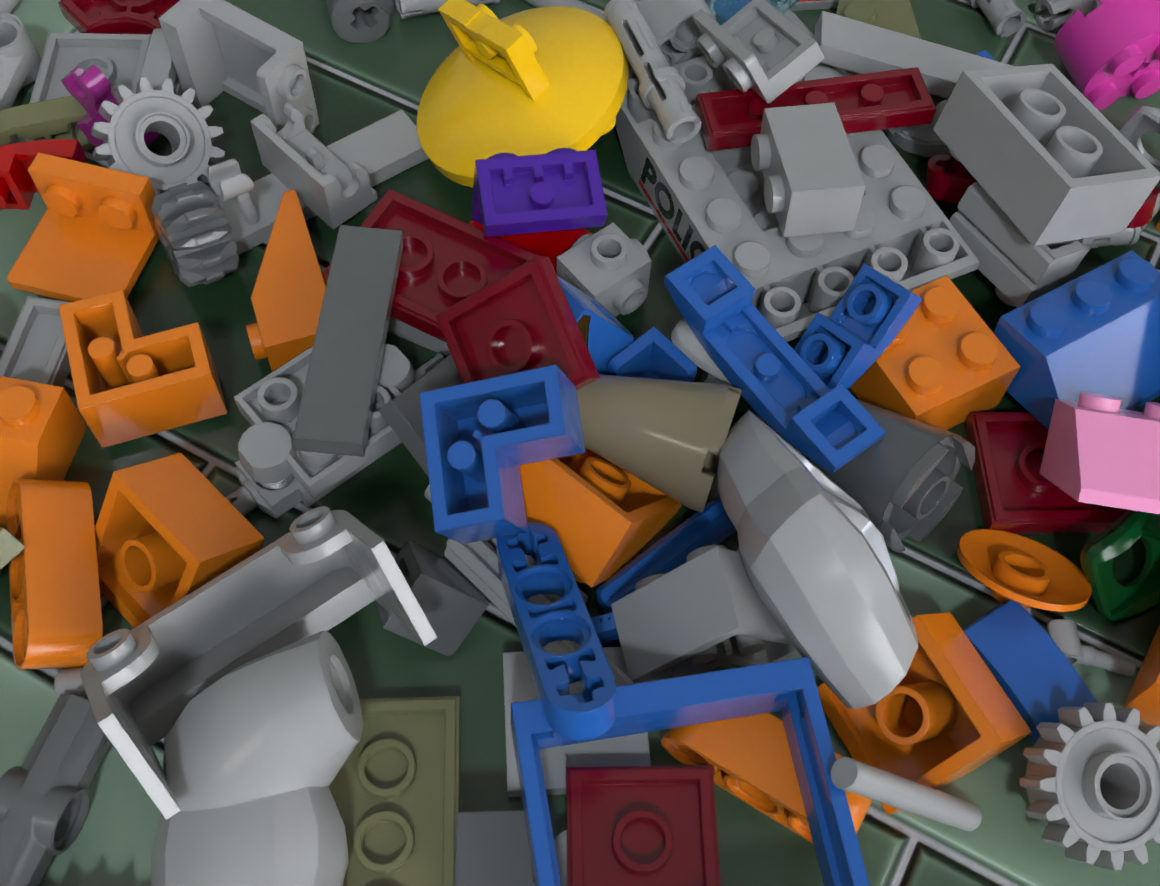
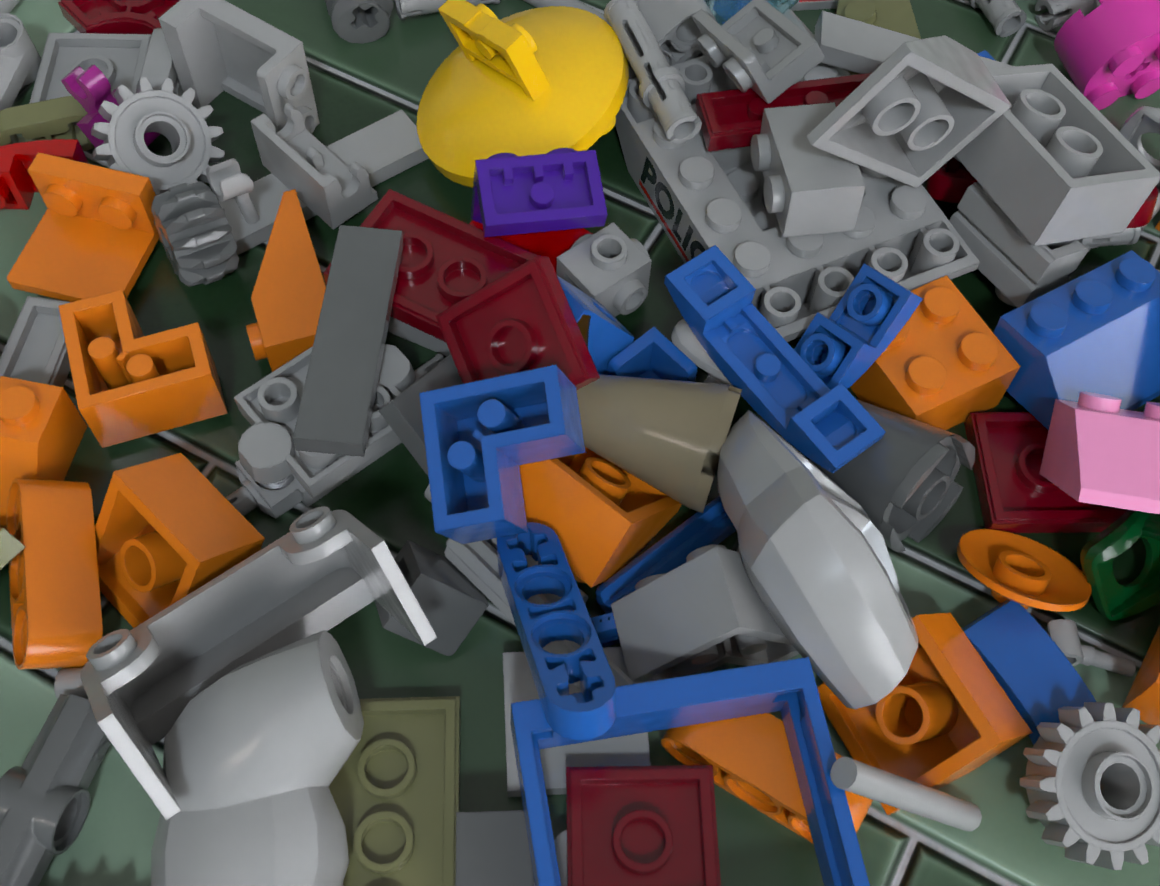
none -> light grey slope [806,35,1012,188]

